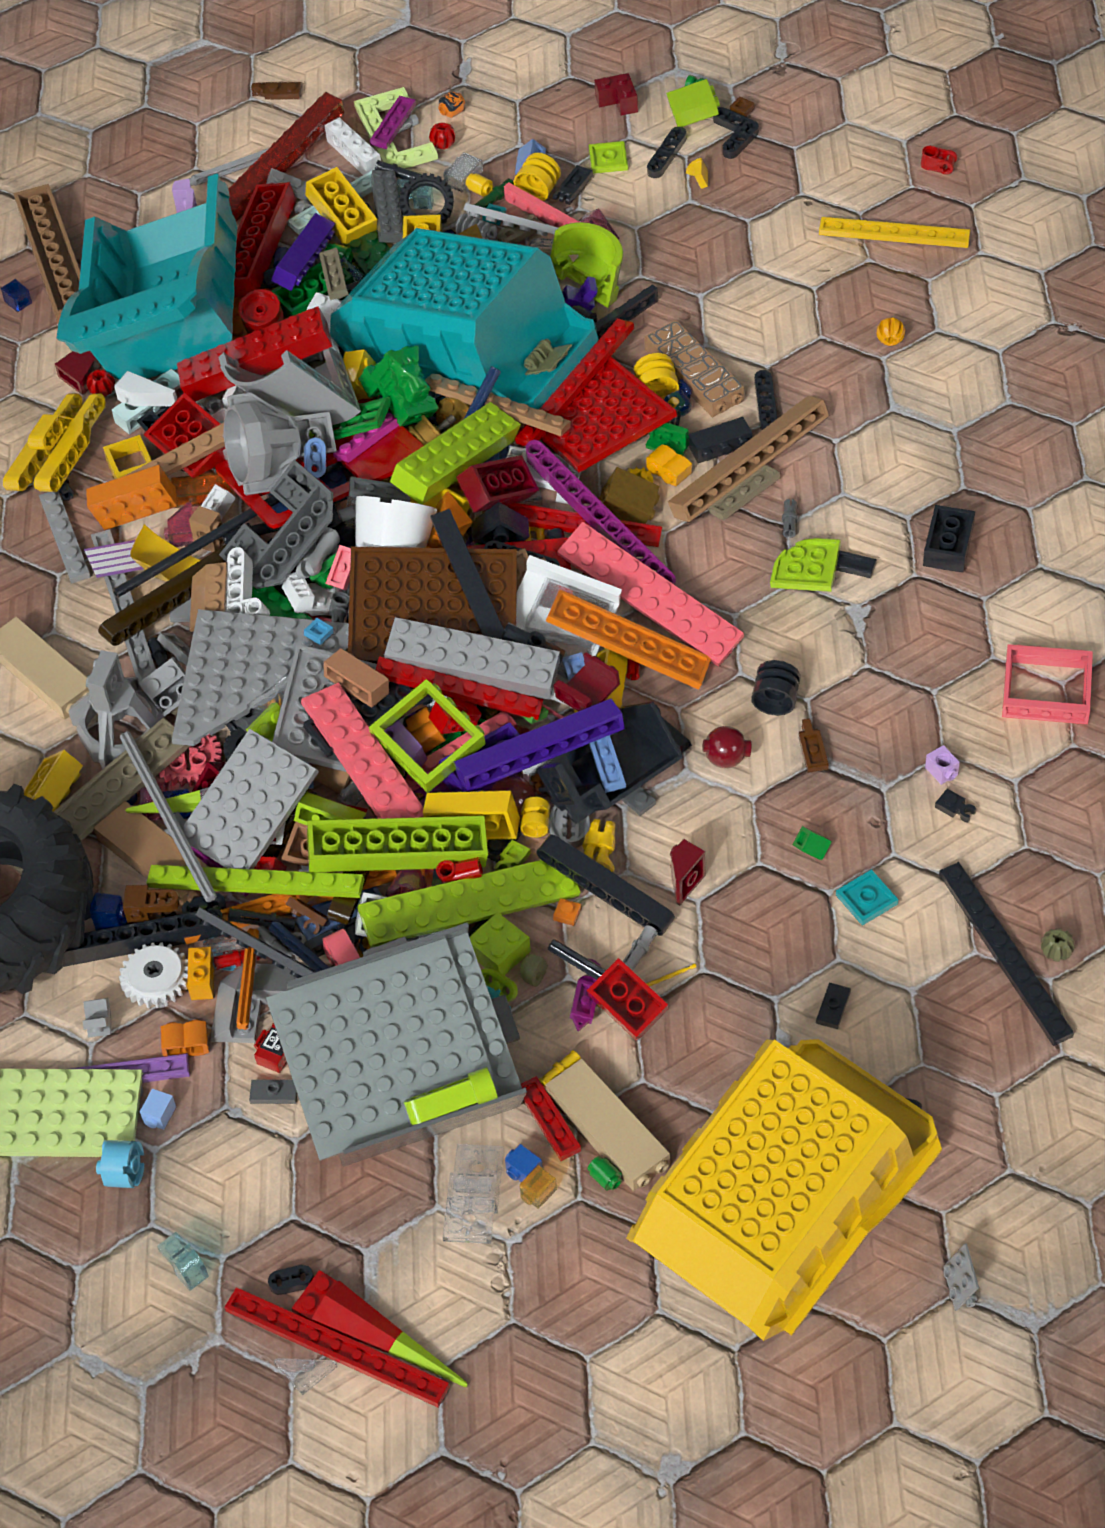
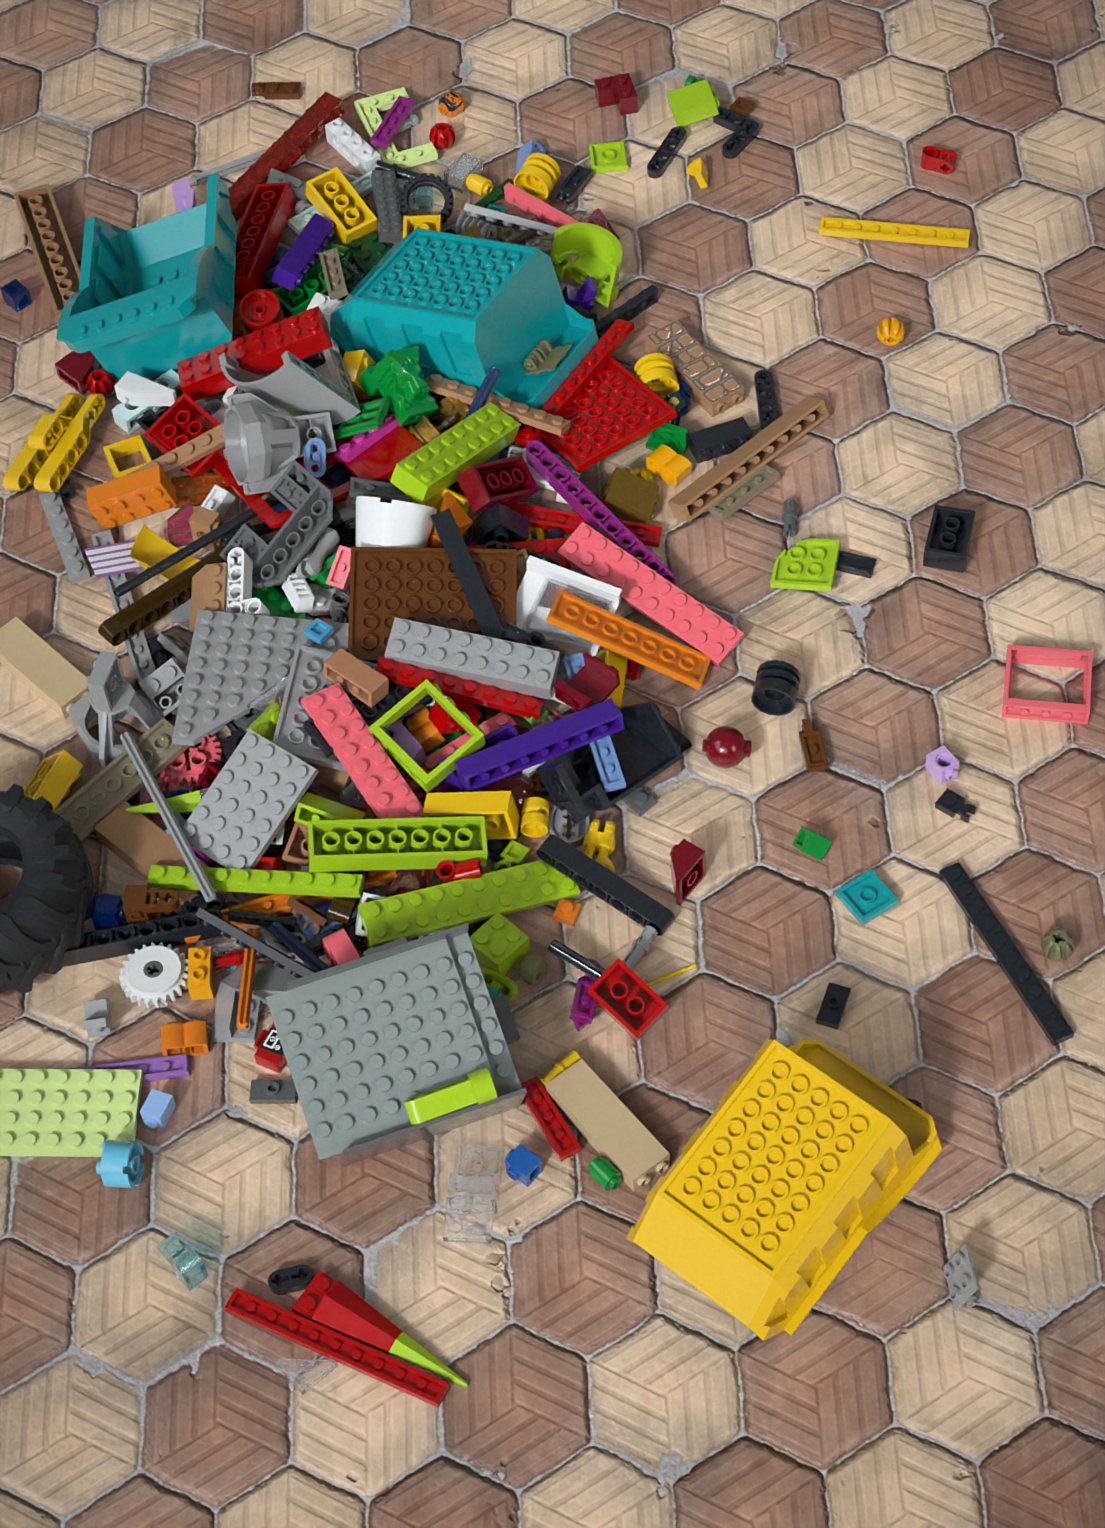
clear yellow brick [519,1165,557,1209] -> none

